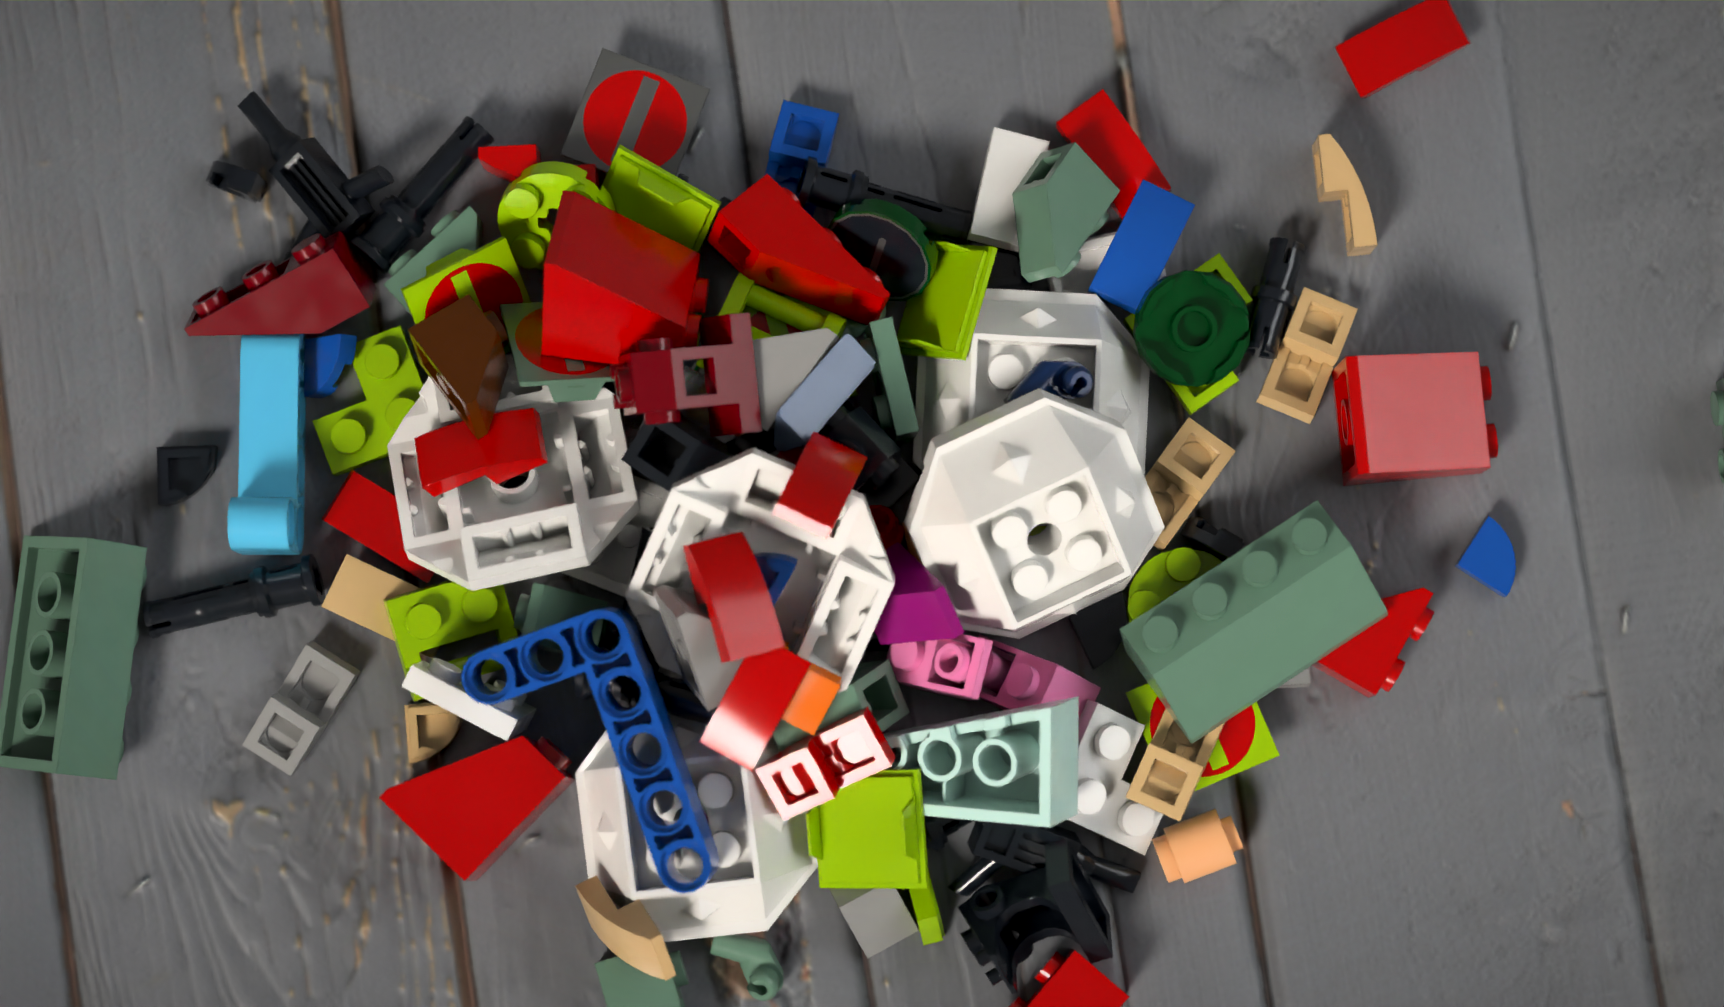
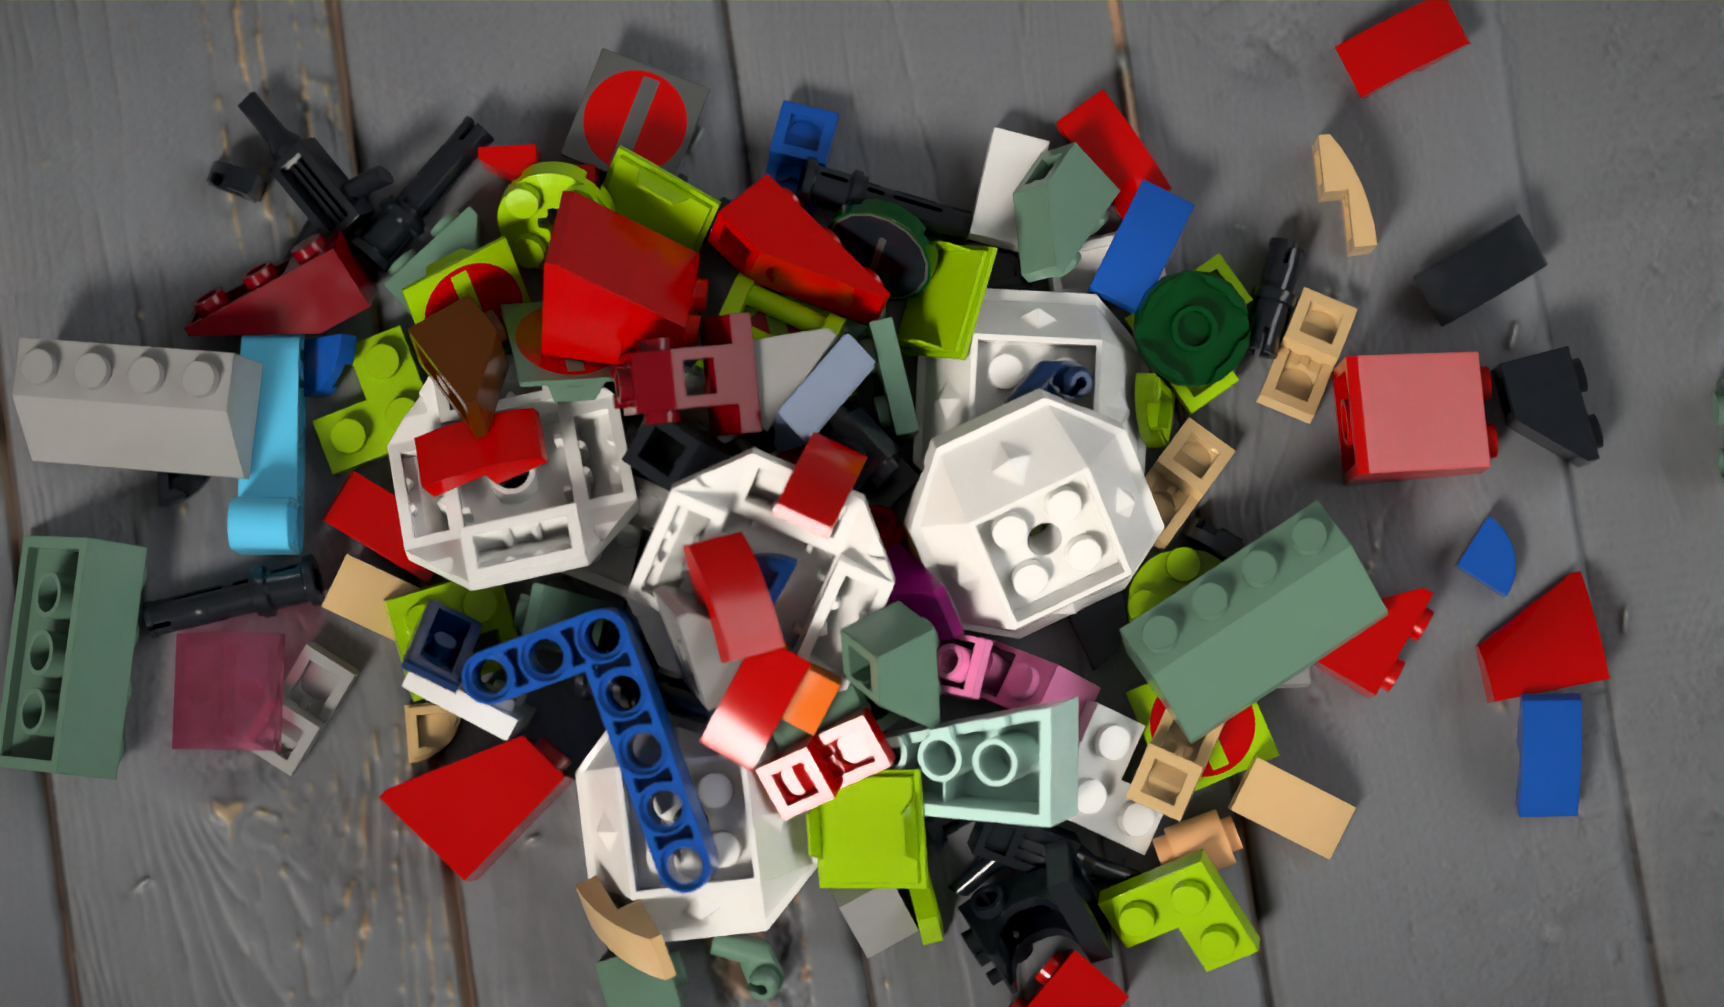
none -> light grey slope [12,337,263,479]
none -> clear pink slope [172,632,285,751]
none -> dark blue slope [401,599,483,694]
none -> sand green slope [840,601,941,728]
none -> lime plate [1098,848,1260,972]
none -> lime tile [1135,373,1176,448]
none -> tan slope [1228,756,1356,860]
none -> black slope [1413,214,1548,327]
none -> red slope [1475,571,1610,703]
none -> black slope [1491,346,1603,467]
none -> blue slope [1515,693,1582,817]

